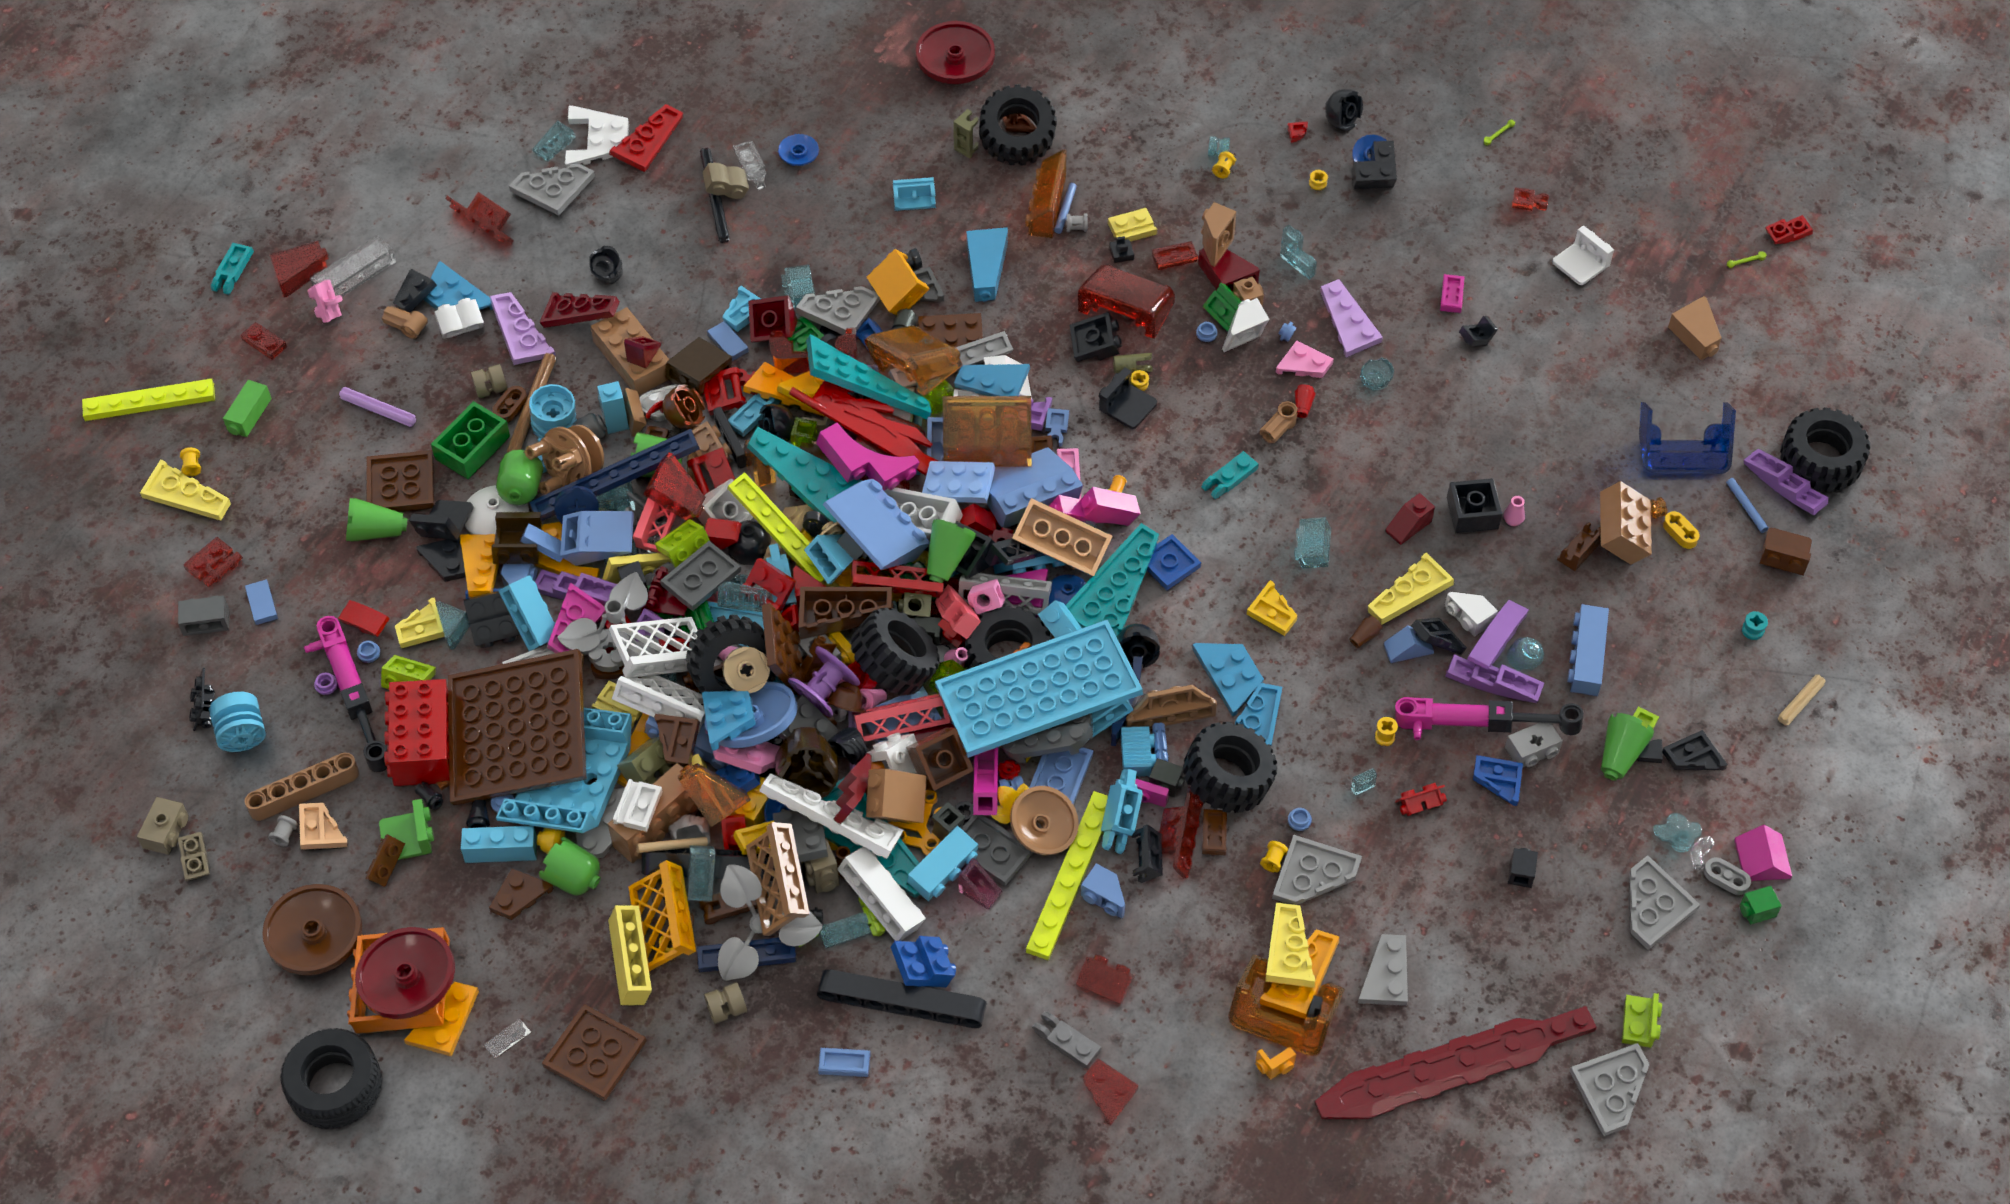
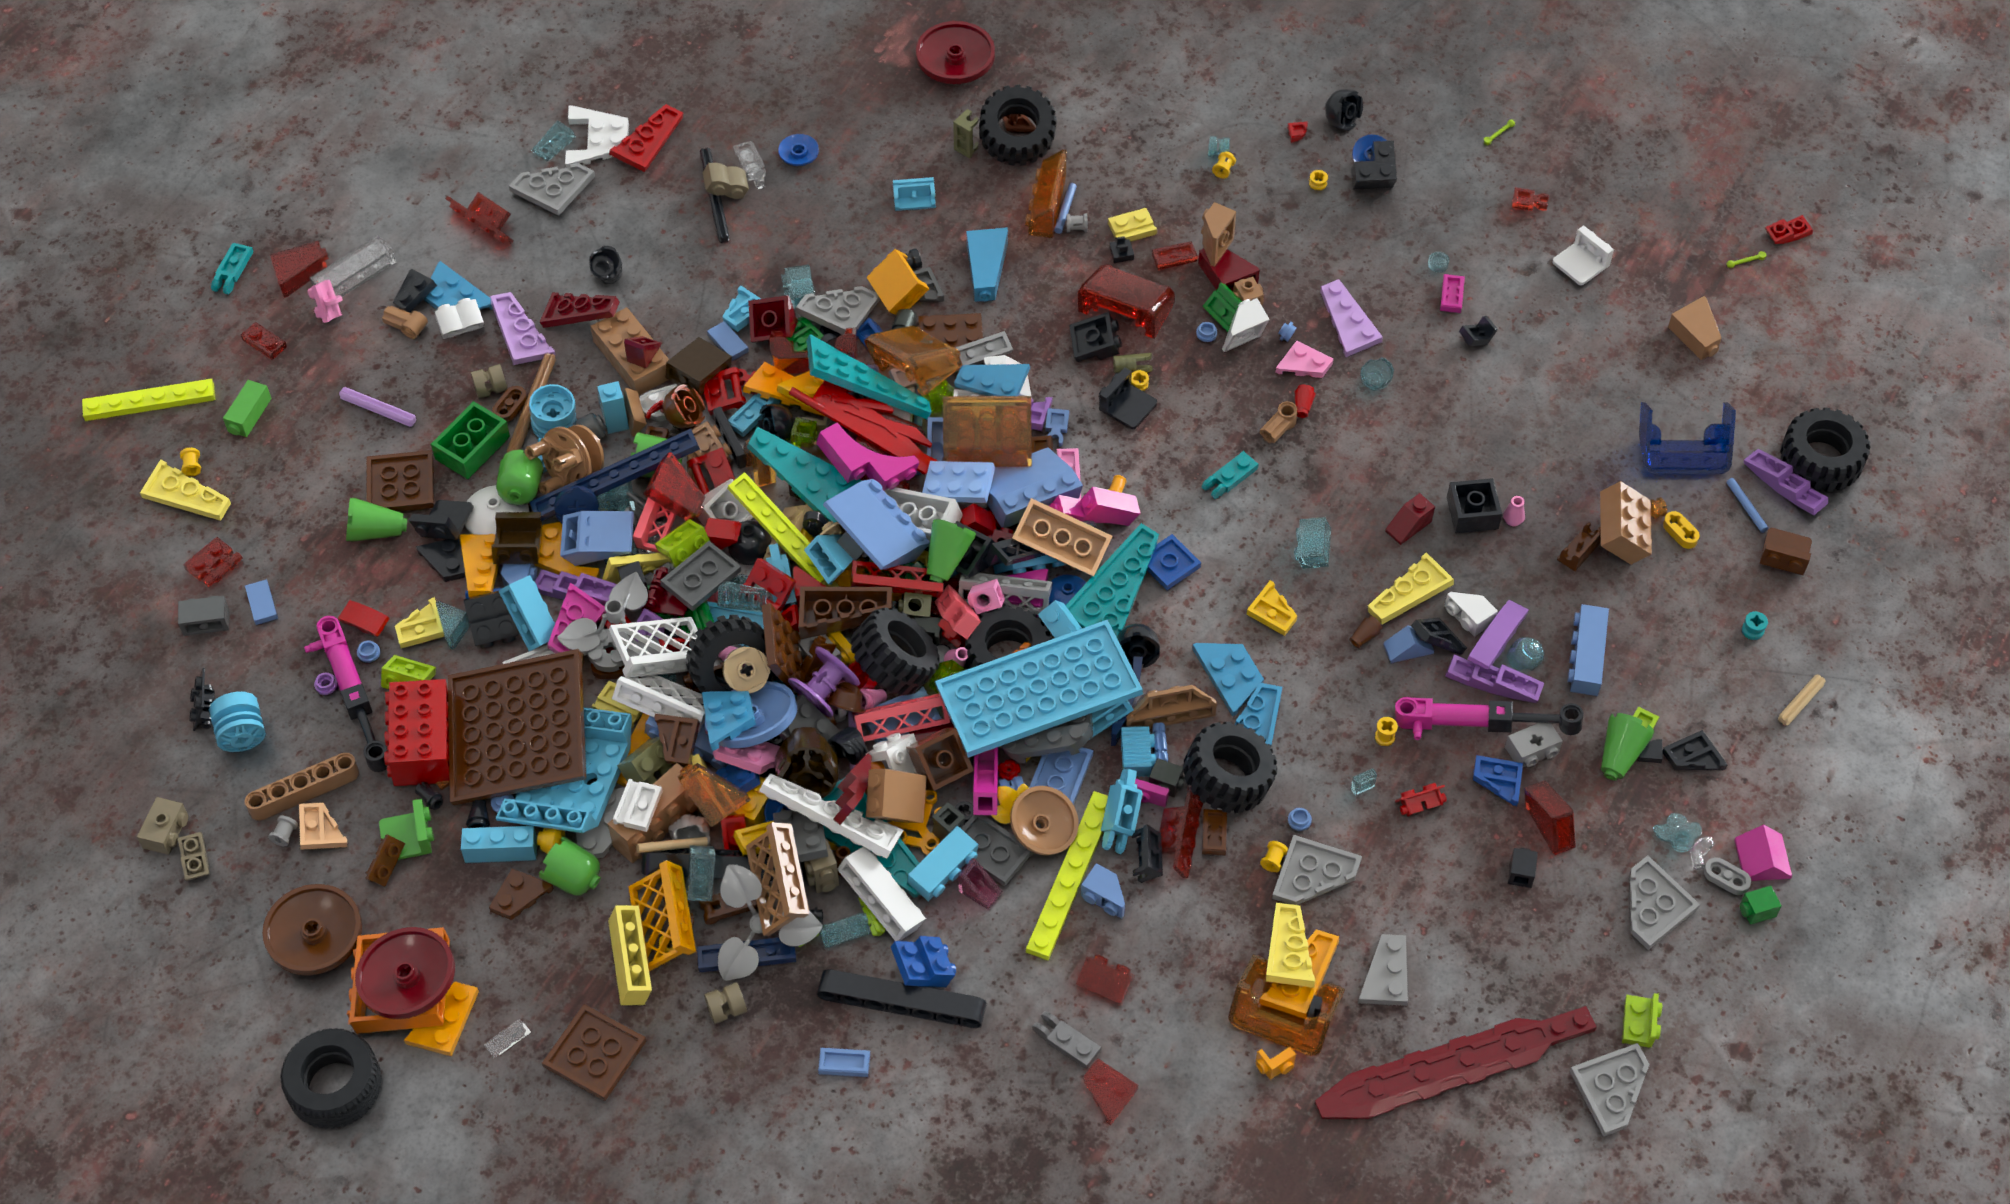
medium blue tile [521,524,563,562] -> none
clear light blue plate [1280,225,1317,279] -> none
none -> clear light blue tile [1428,252,1449,272]
none -> clear red slope [1524,780,1576,855]

